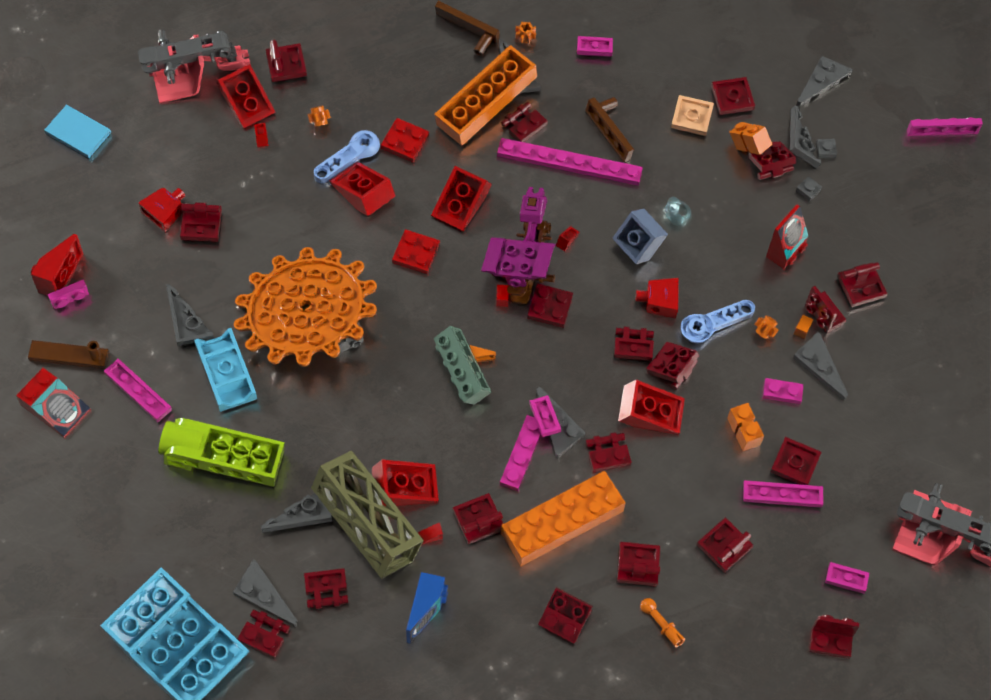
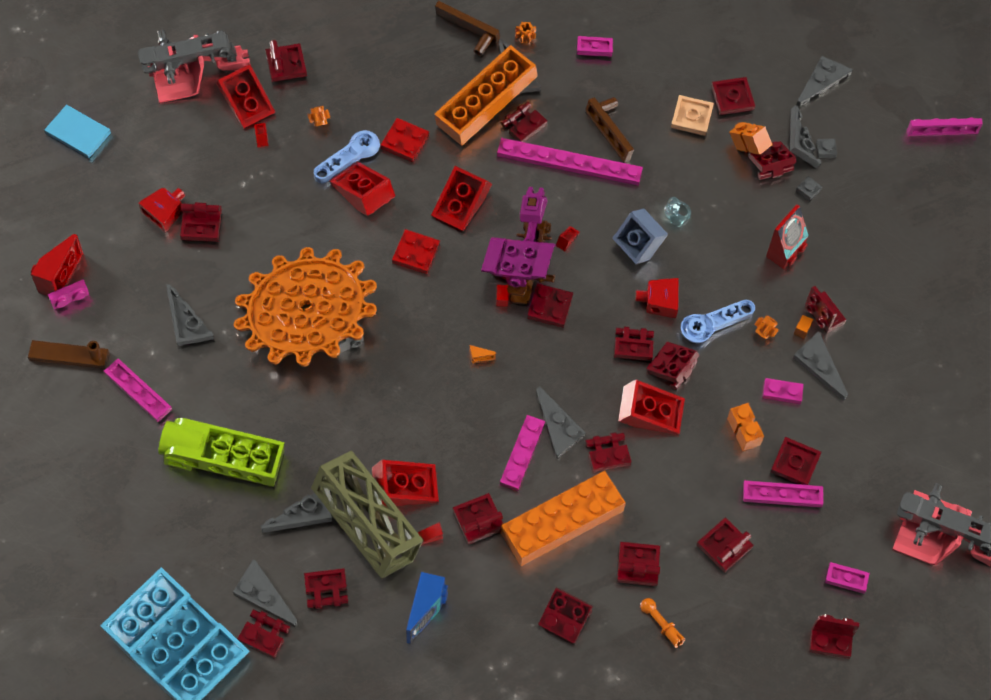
slope [16,368,91,438] -> none
medium azure piece [194,328,257,412] -> none
sand green brick [433,326,491,405] -> none
dark pink plate [529,395,561,437] -> none
dark red plate [837,262,887,307] -> none

